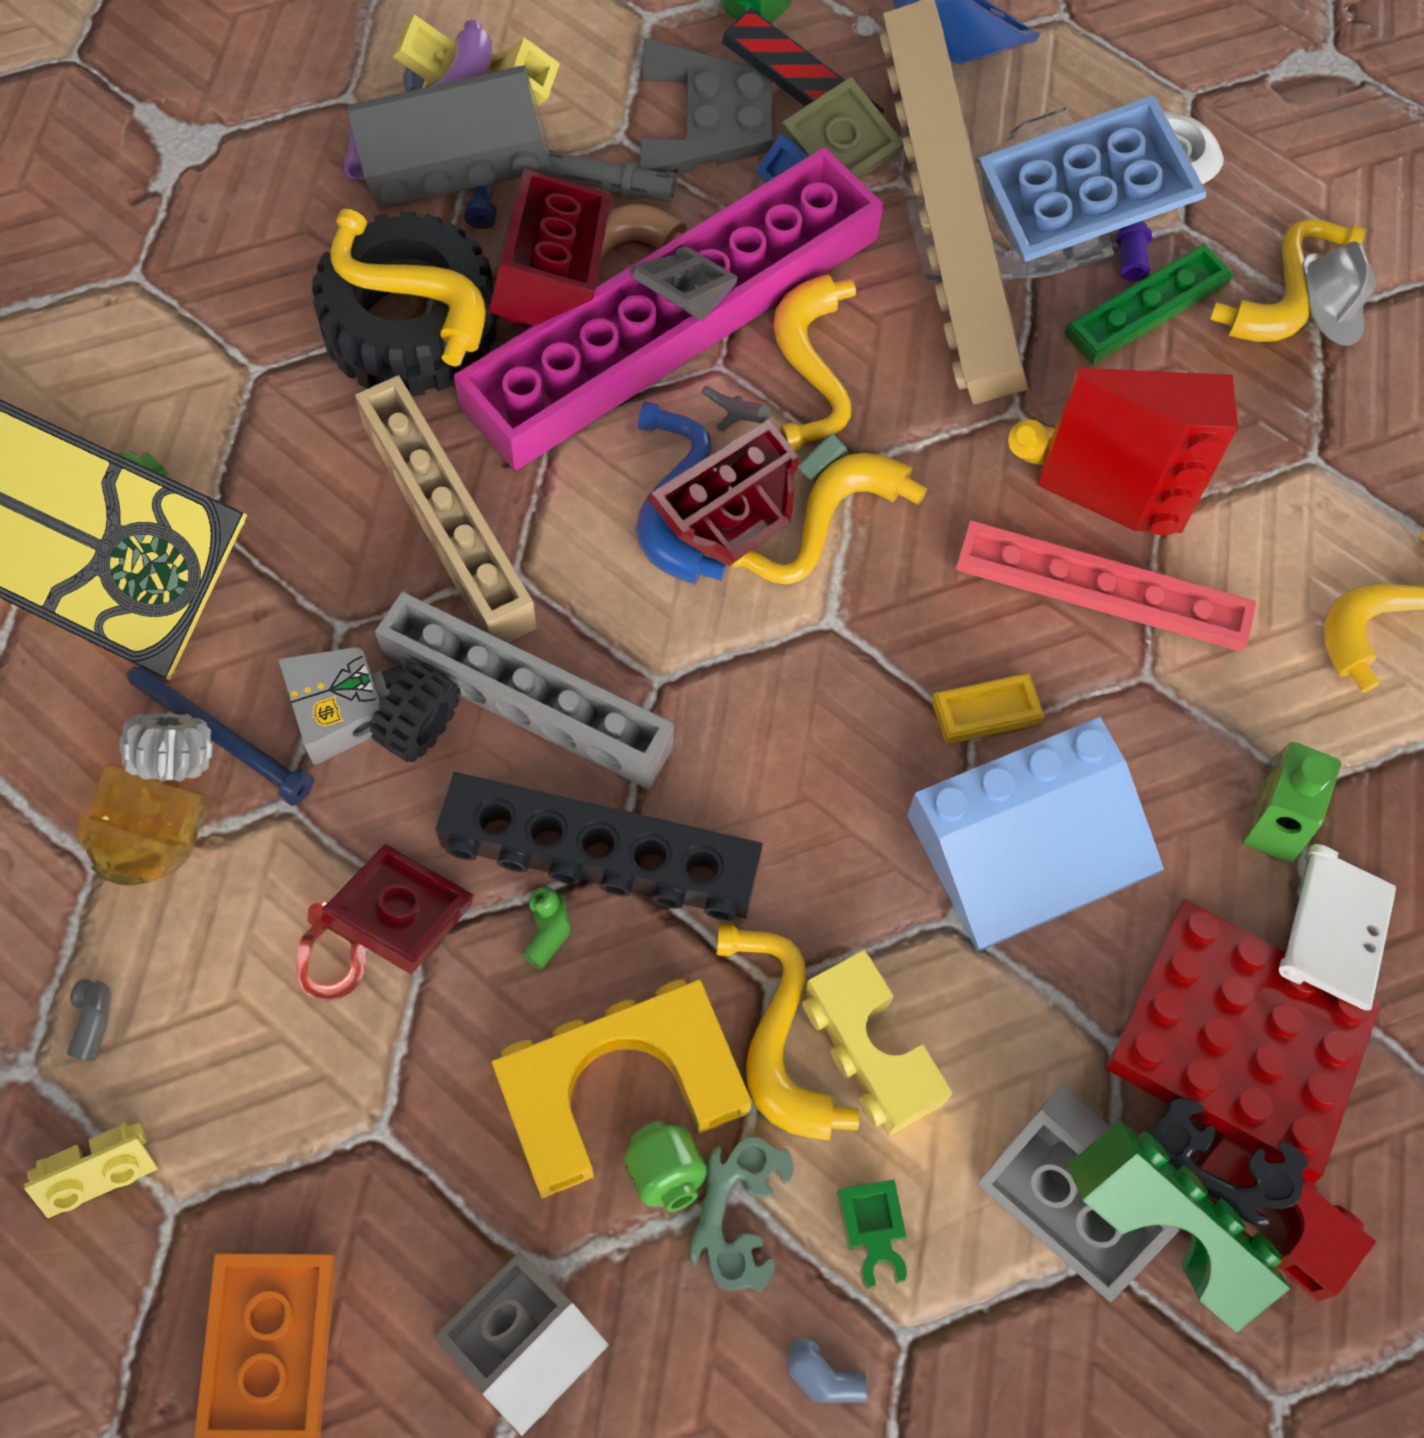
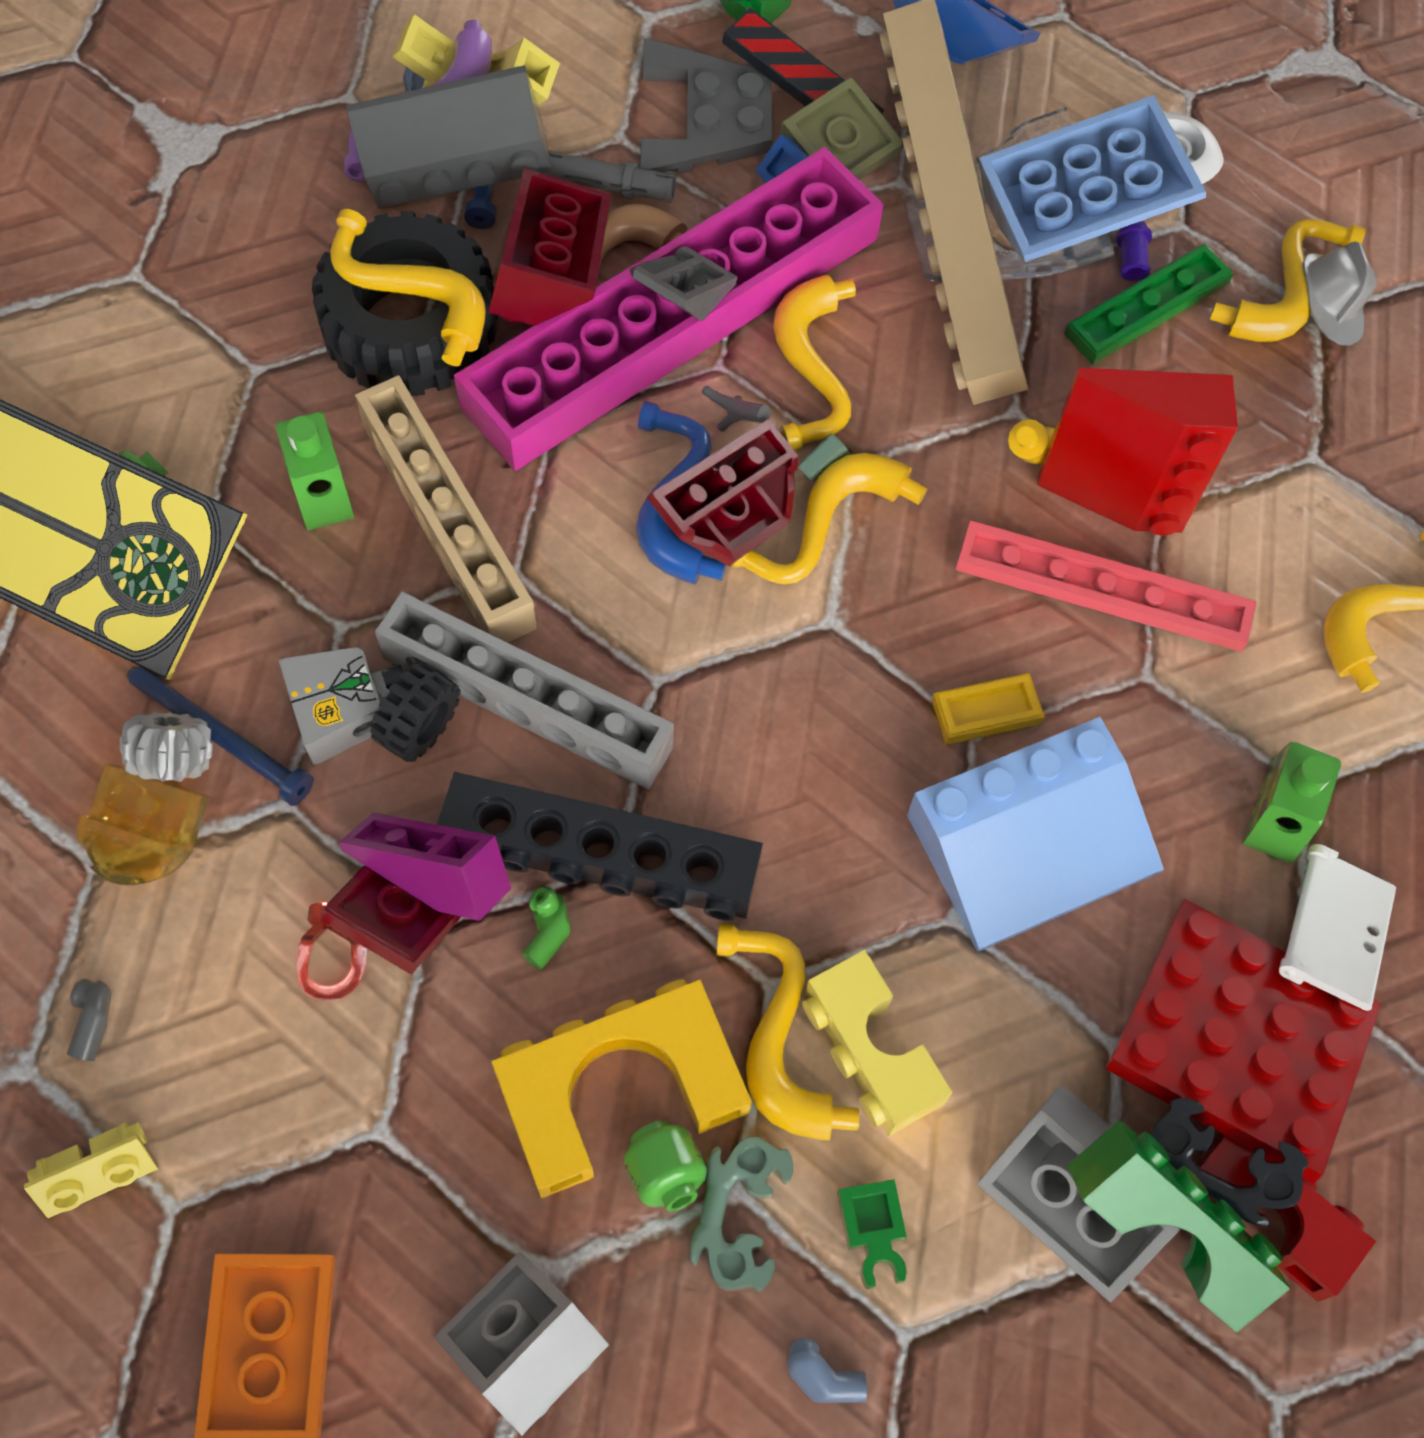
none -> bright green torso [275,412,355,531]
none -> magenta slope [339,812,512,921]

